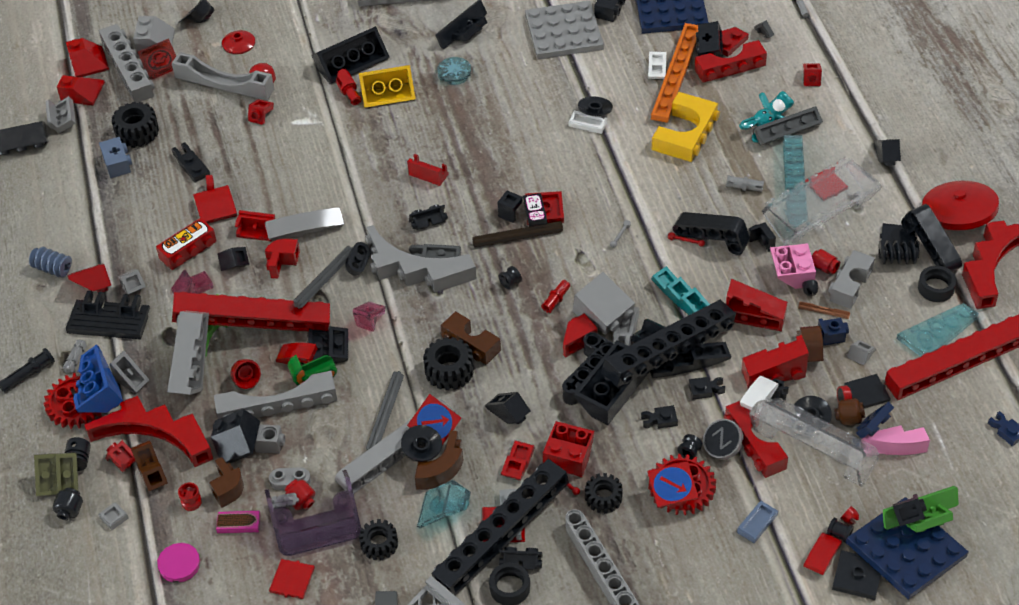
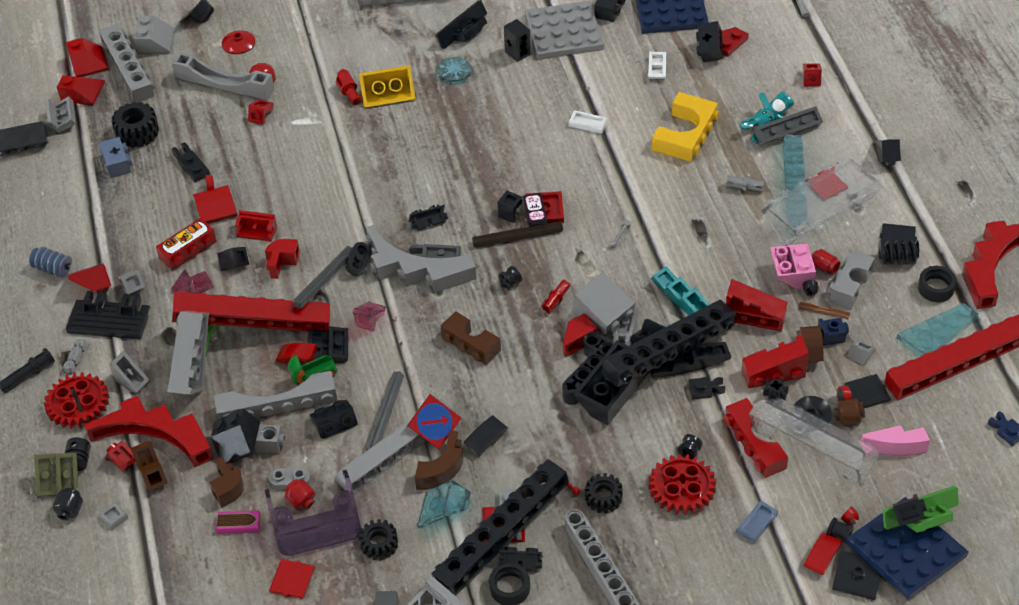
blue wedge [73,344,123,413] -> none
clear red tile [138,38,176,80] -> none
dark pink tile [157,543,200,582] -> none
red wheel [178,482,202,511] -> none
red helmet [230,359,261,389] -> none
light grey slope [265,208,344,240] -> none
light grey axle [268,493,299,509] -> none
black slope [311,26,390,84] -> none
black dish [401,425,442,462] -> none
red hinge [407,154,449,186] -> none
black tyre [423,337,474,390] -> none
black slope [485,392,531,424] -> none
red slope [501,440,535,481] -> none
red slope [543,421,595,477] -> none
black dish [578,96,613,116] -> none
black plate [641,405,678,429] -> none
piece [647,461,699,508] -> none
orange plate [651,23,698,123] -> none
red hinge [668,232,705,247] -> none
black beam [673,212,750,255] -> none
red arch [694,40,767,83] -> none
black tile [703,419,743,460] -> none
white slope [740,376,779,414] -> none
black bracket [748,222,776,252] -> none
dark grey tile [754,20,775,38] -> none
dark blue plate [856,402,894,439] -> none
black beam [901,204,962,271] -> none
red dish [922,181,999,230] -> none
none -> black bracket [309,400,358,439]
none -> black slope [463,415,508,456]
none -> black brick [504,19,531,62]

